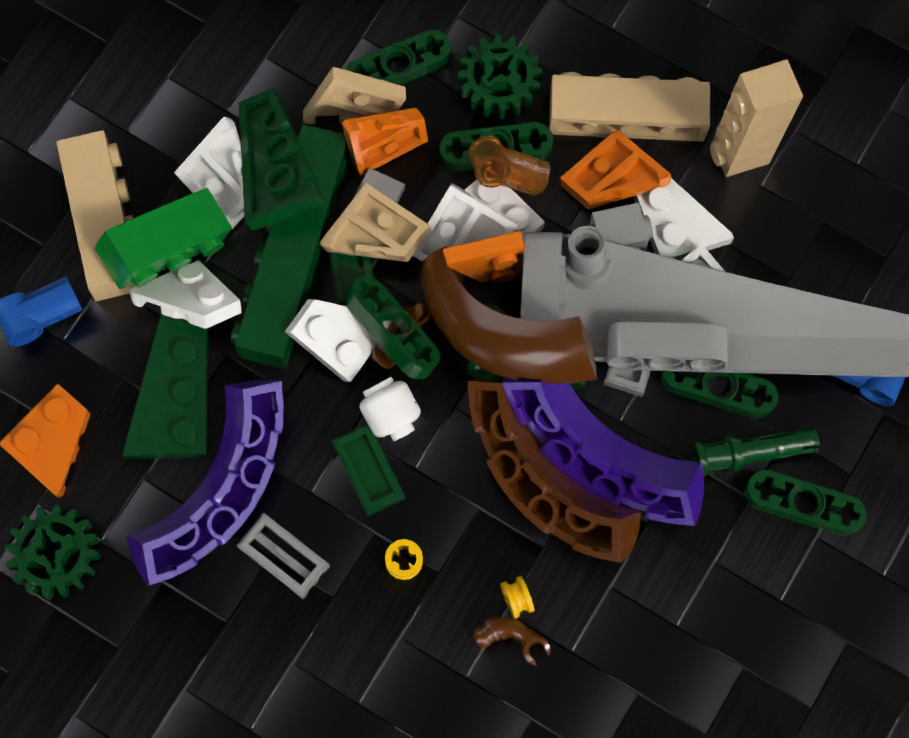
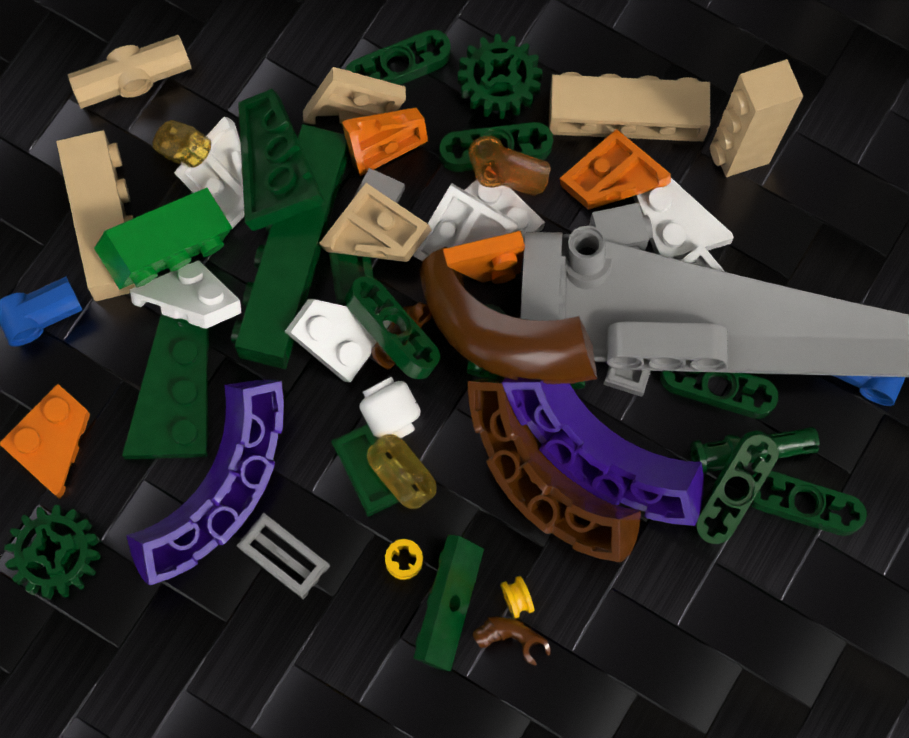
none -> tan piece [68,34,192,109]
none -> clear yellow beam [152,120,212,168]
none -> clear yellow beam [367,434,437,509]
none -> dark green tile [413,535,484,672]
none -> dark green beam [695,431,779,544]

